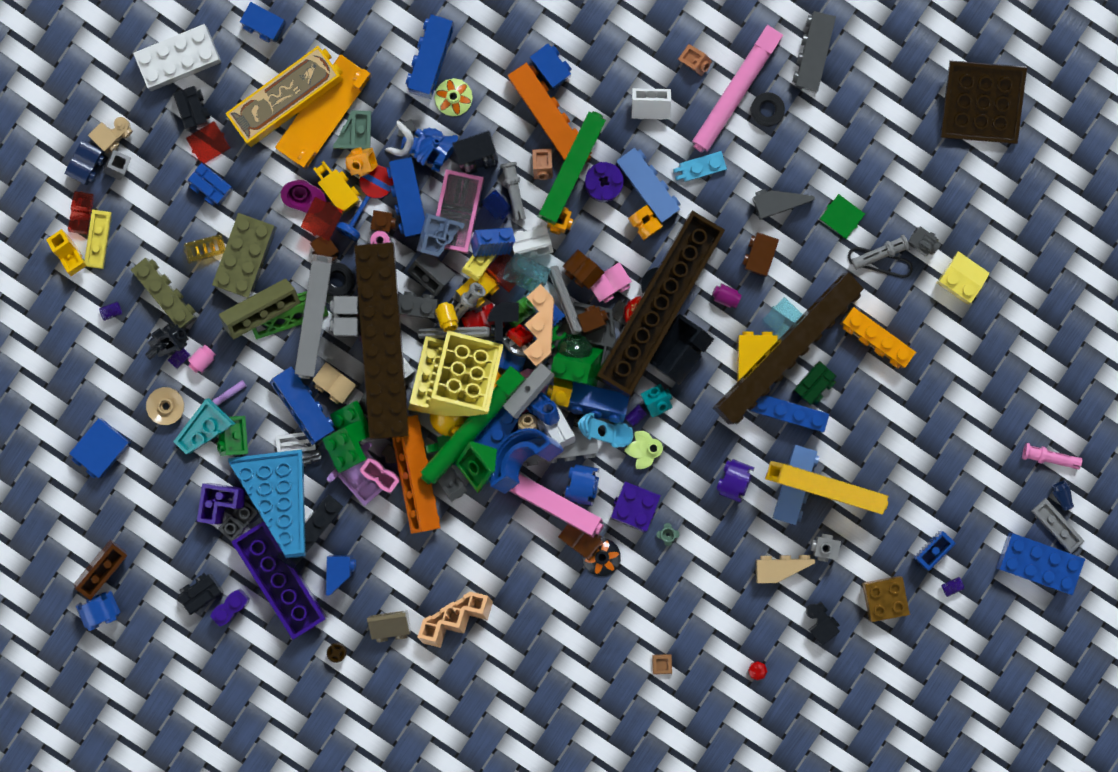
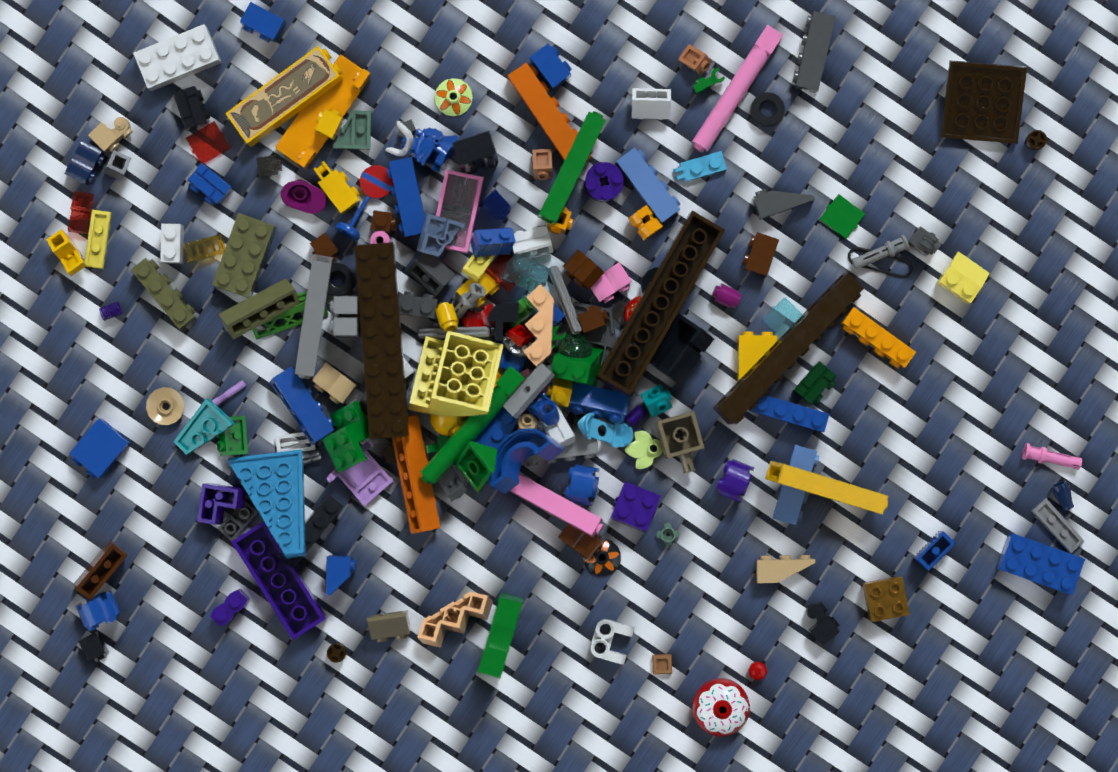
black brick [145,323,189,360] -> none
dark purple piece [168,348,191,369] -> none
black brick [177,573,224,615] -> none
bright pink brick [188,345,216,373] -> none
clear red piece [301,197,344,241] -> none
light orange brick [346,147,378,177] -> none
bright pink brick [360,458,400,492] -> none
blue brick [405,14,454,100] -> none
light grey pin [500,162,526,221] -> none
light grey brick [811,534,841,562] -> none
dark purple piece [941,577,965,597] -> none
none -> black brick [78,631,109,663]
none -> white brick [160,223,184,264]
none -> clear smoke brick [257,155,282,179]
none -> yellow brick [315,108,344,140]
none -> green tile [478,592,524,679]
none -> white piece [590,619,635,665]
none -> dark tan brick [654,411,705,474]
none -> green plate [692,68,725,95]
none -> cylinder [692,678,750,737]
none -> dark brown wheel [1025,130,1047,151]

